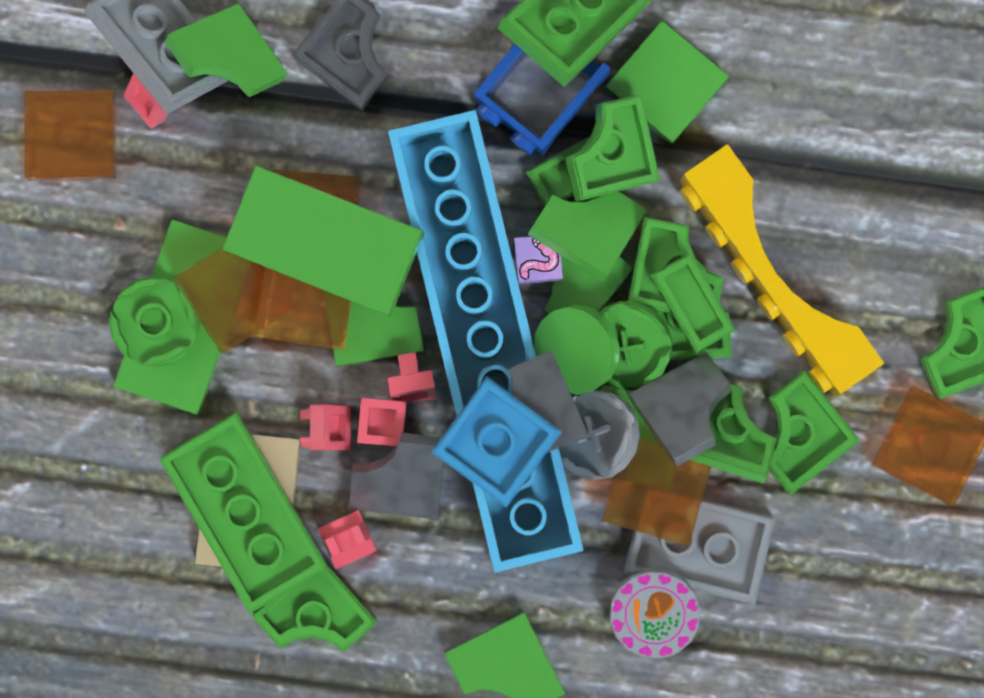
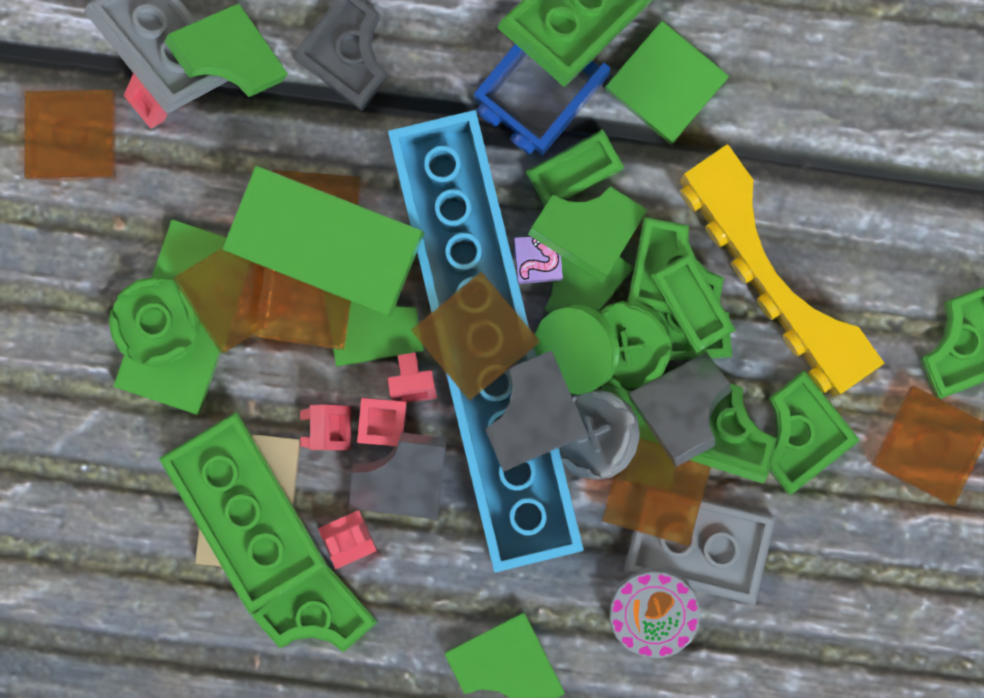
dark azure tile [432,377,562,508] -> none
bright green tile [565,94,660,201] -> none
none -> clear orange tile [411,272,540,401]

